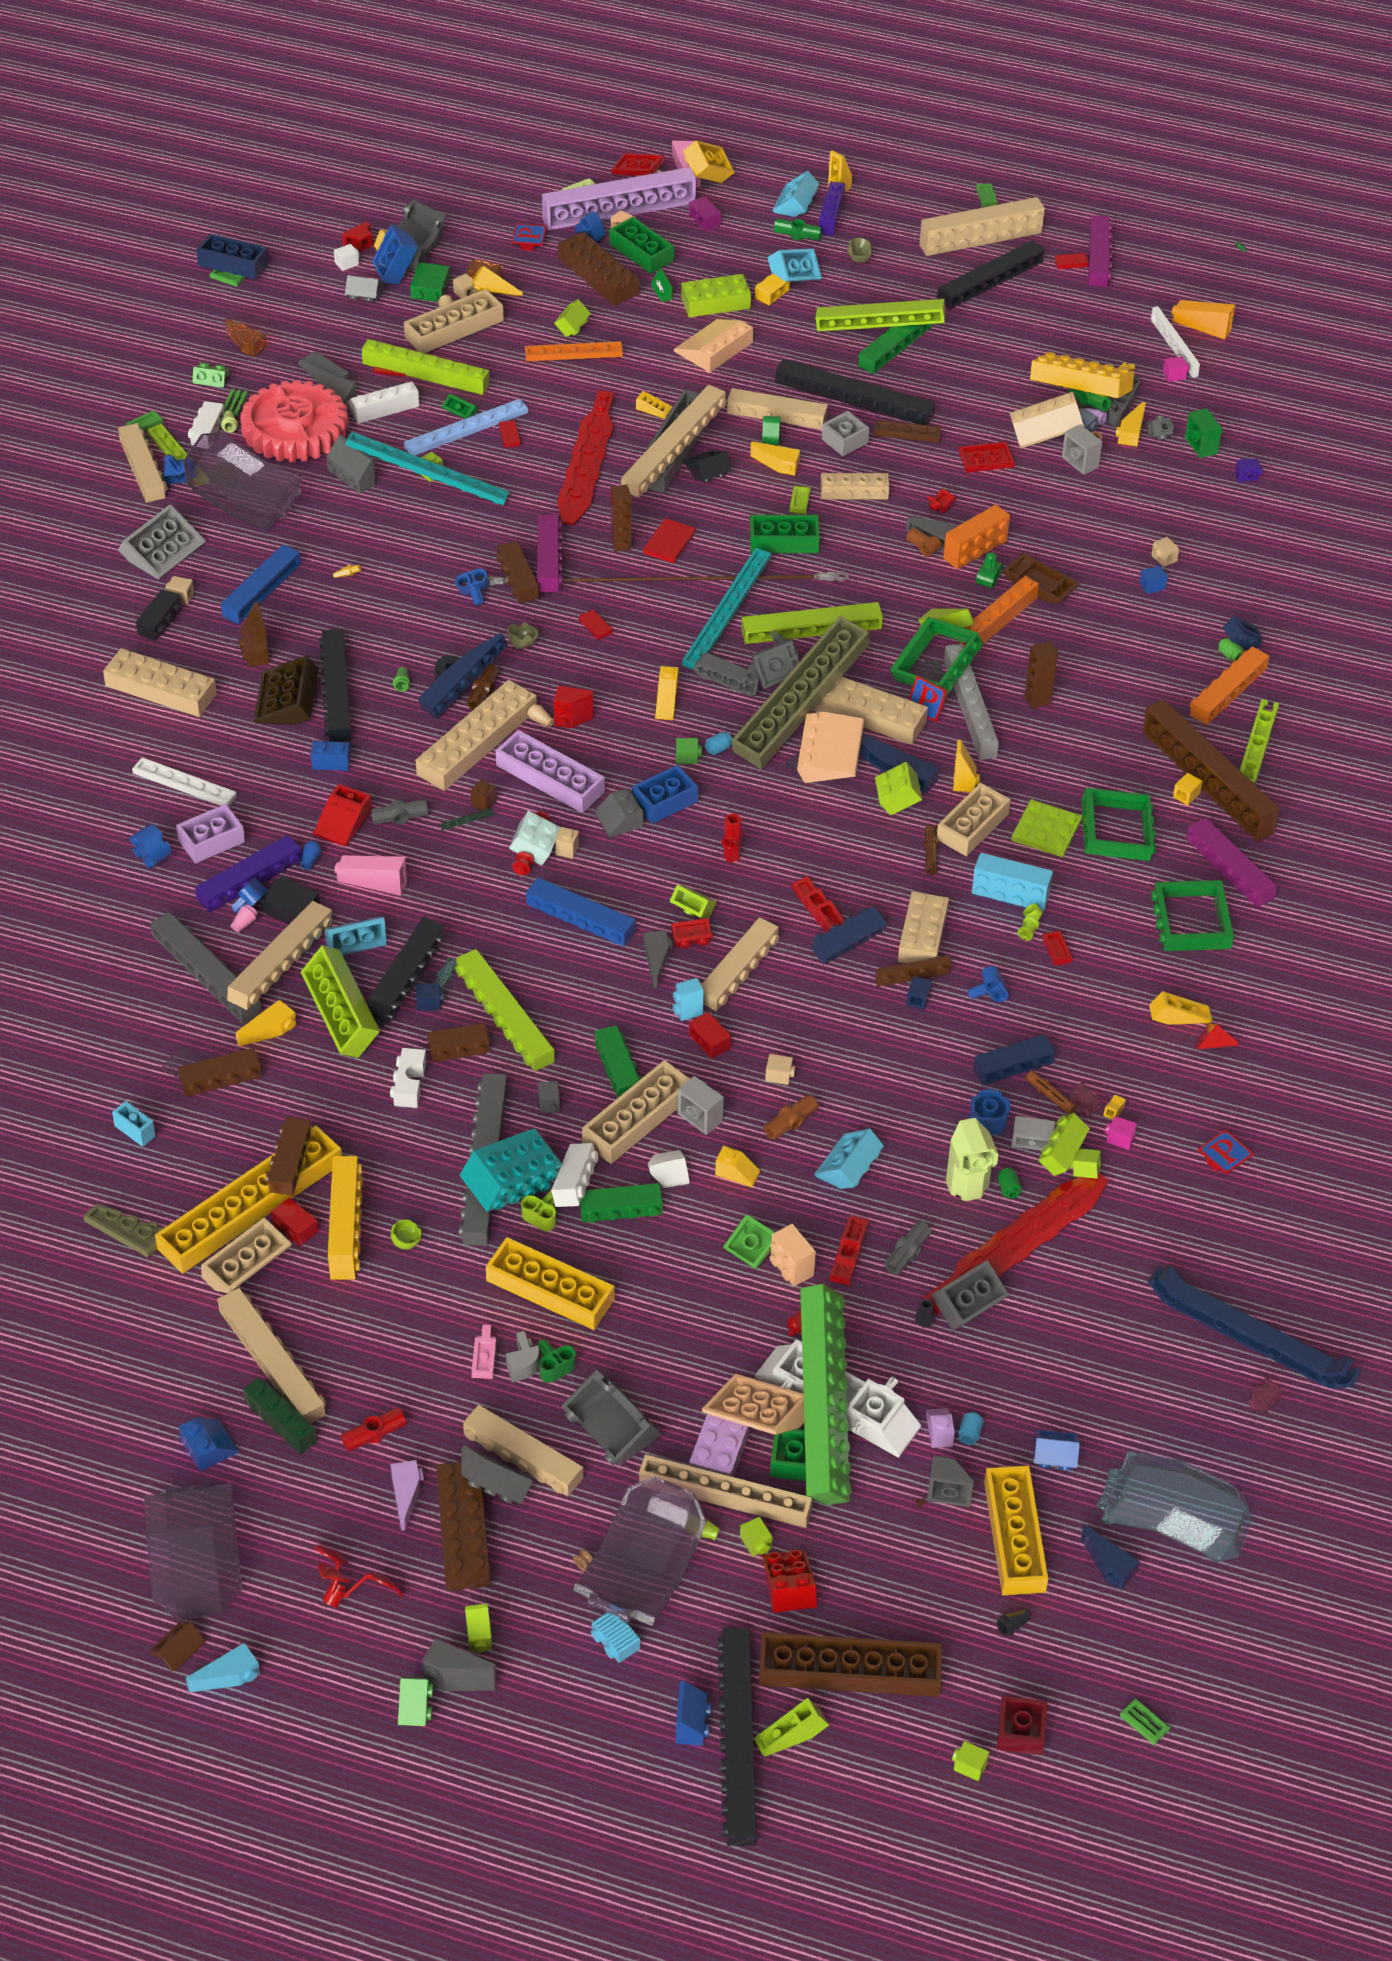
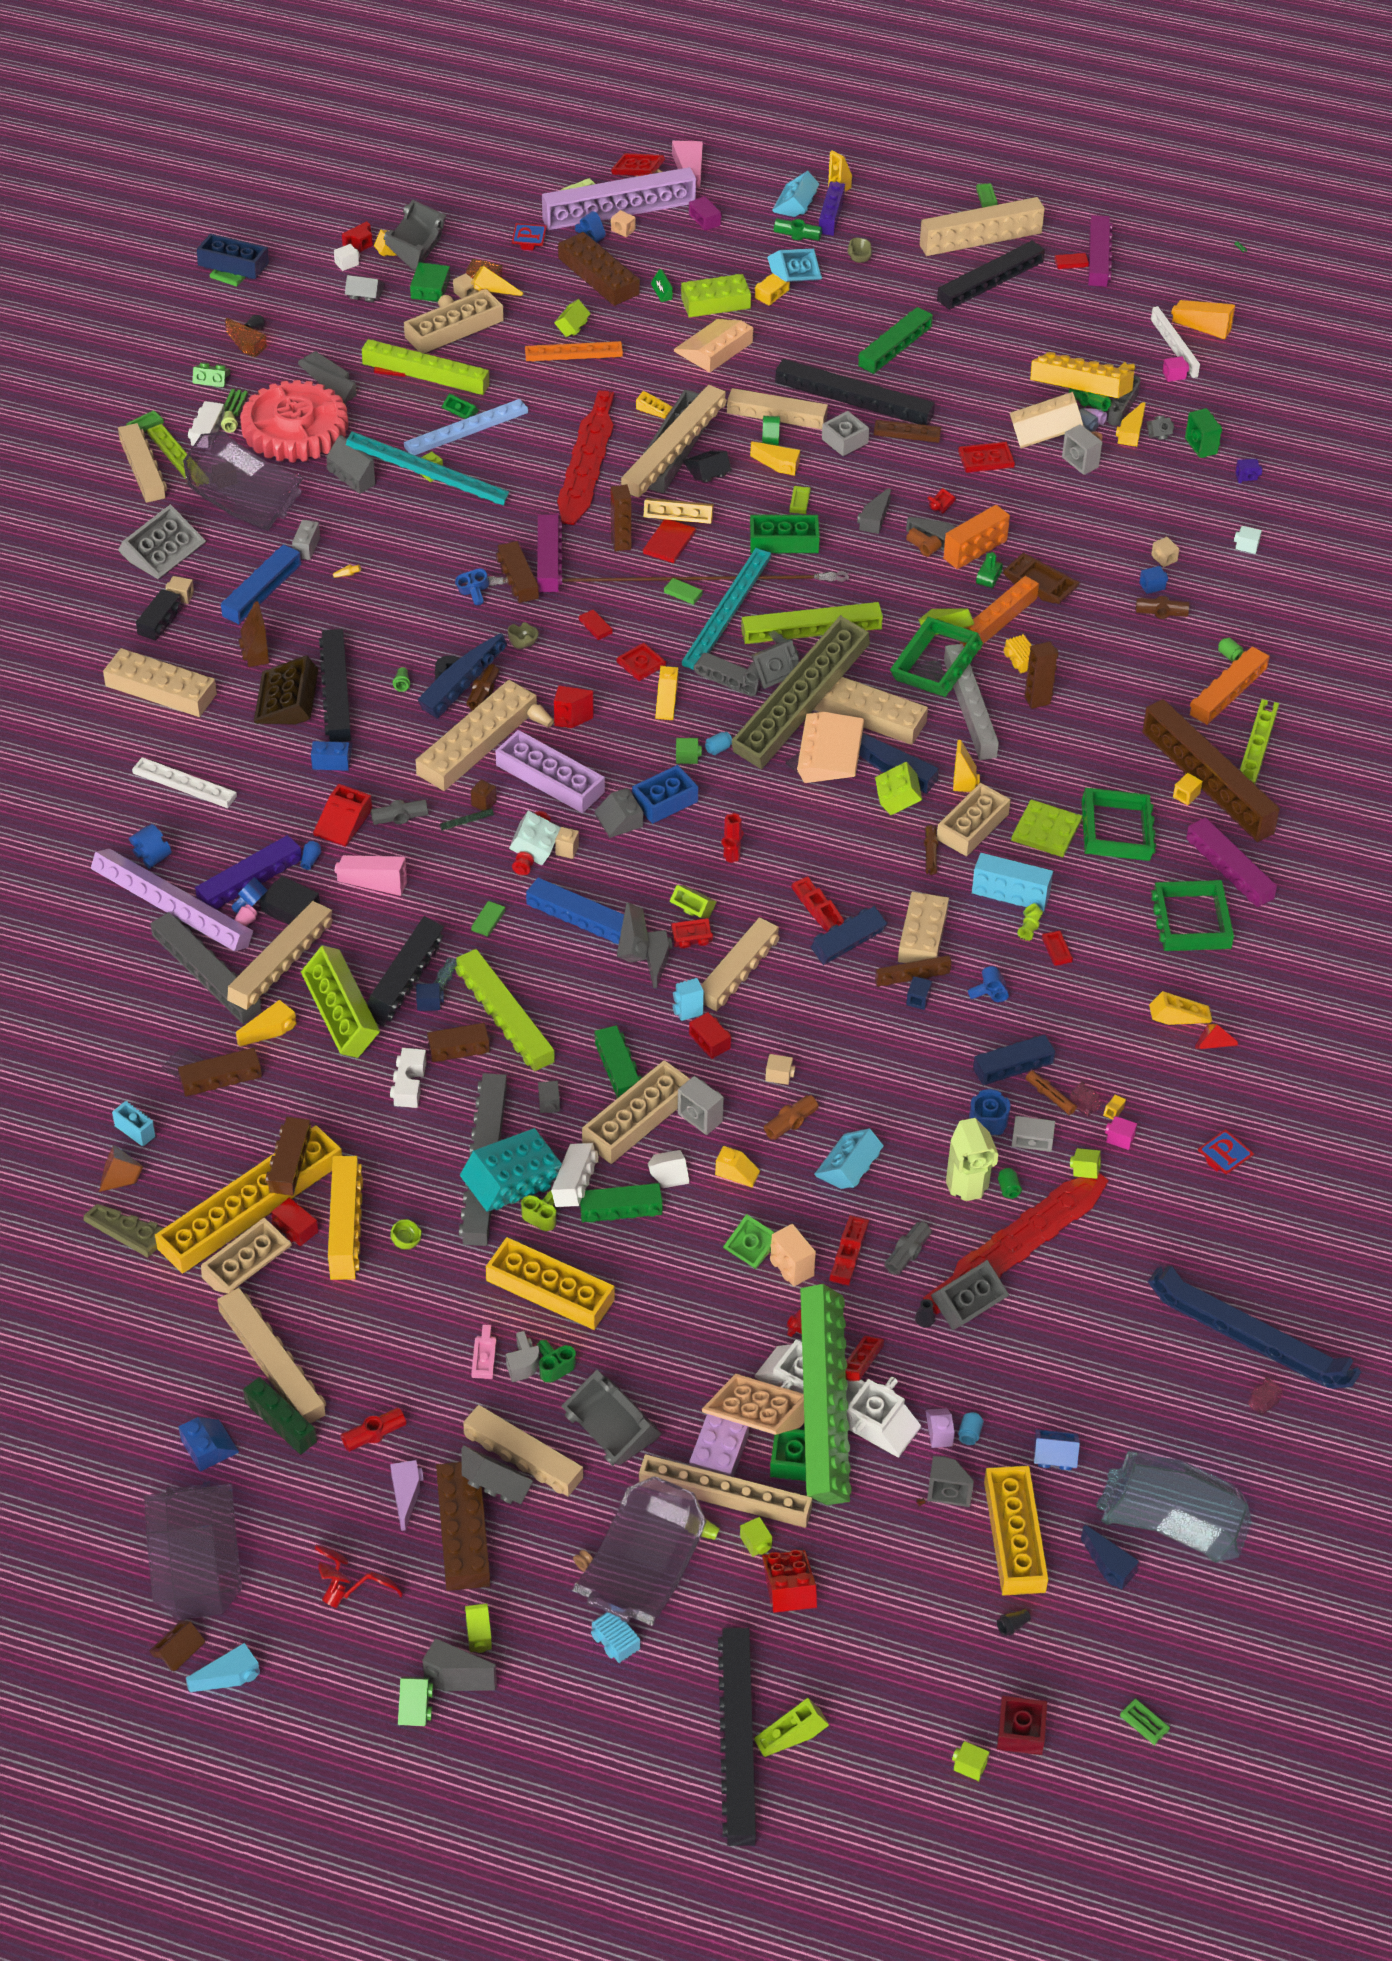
blue beam [163,454,195,484] -> none
lavender brick [176,804,245,864] -> none
medium azure slope [324,916,387,955] -> none
white slope [346,382,419,423] -> none
blue slope [372,224,418,284] -> none
red tile [499,420,521,448] -> none
green brick [609,217,674,274] -> none
blue slope [676,1681,711,1746] -> none
yellow brick [683,140,735,183] -> none
reddish brown brick [759,1632,942,1697] -> none
lime brick [815,299,946,331] -> none
tan brick [820,473,889,499] -> none
piece [909,675,947,722] -> none
lime brick [1038,1113,1090,1176] -> none
dark blue window [1223,615,1263,649] -> none
none -> lavender brick [91,849,253,951]
none -> dark orange slope [99,1146,143,1192]
none -> black cone [244,314,265,332]
none -> light grey brick [292,520,320,560]
none -> bright green tile [471,901,505,937]
none -> dark grey slope [616,903,649,963]
none -> red tile [617,643,666,681]
none -> yellow brick [643,498,714,523]
none -> bright green tile [664,578,703,605]
none -> red plate [845,1336,884,1381]
none -> dark grey slope [857,488,891,534]
none -> yellow brick [1004,634,1032,673]
none -> reddish brown piece [1135,596,1189,619]
none -> light aqua brick [1234,526,1262,554]

